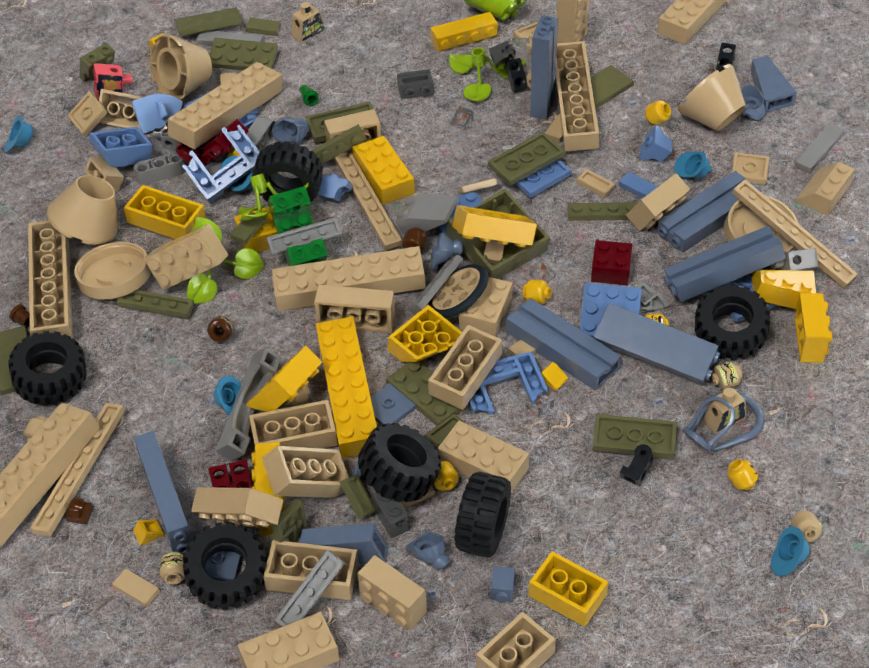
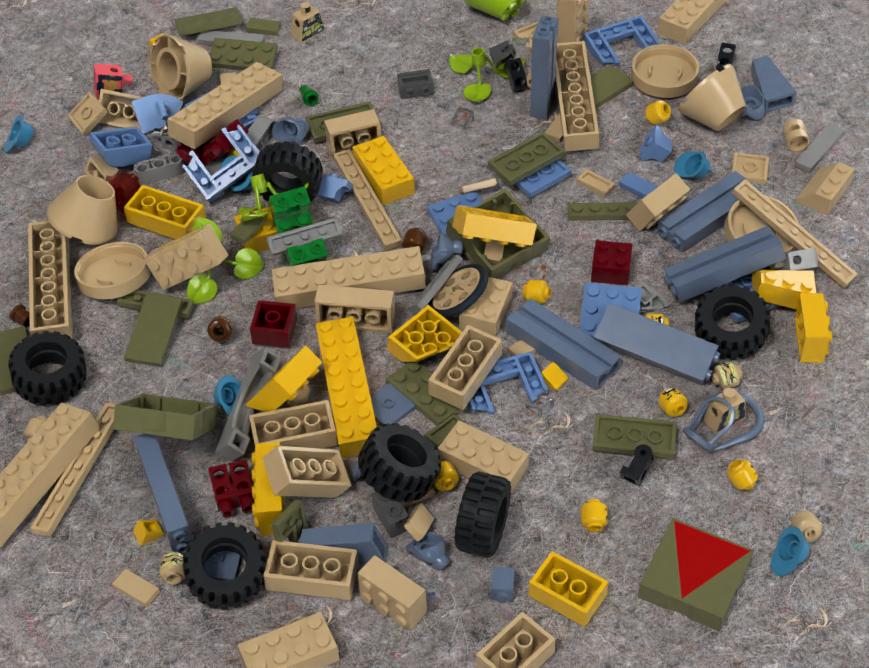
reddish brown tile [65,498,93,525] -> none
olive plate [80,43,115,82] -> none
tan brick [191,487,283,528] -> none
light grey tile [274,550,345,627] -> none
olive plate [310,124,367,165] -> none
olive tile [339,474,376,519] -> none
light grey slope [395,194,459,234] -> none
yellow brick [430,12,498,52] -> none
none -> clear red brick [107,171,141,212]
none -> olive tile [113,393,219,440]
none -> olive tile [124,293,183,367]
none -> dark red brick [250,300,297,348]
none -> tan tile [404,503,435,542]
none -> yellow head [580,499,608,532]
none -> medium blue wedge [583,15,660,65]
none -> tan brick [631,44,699,98]
none -> olive tile [638,518,754,632]
none -> yellow head [658,388,688,417]
none -> tan wheel [782,119,810,152]

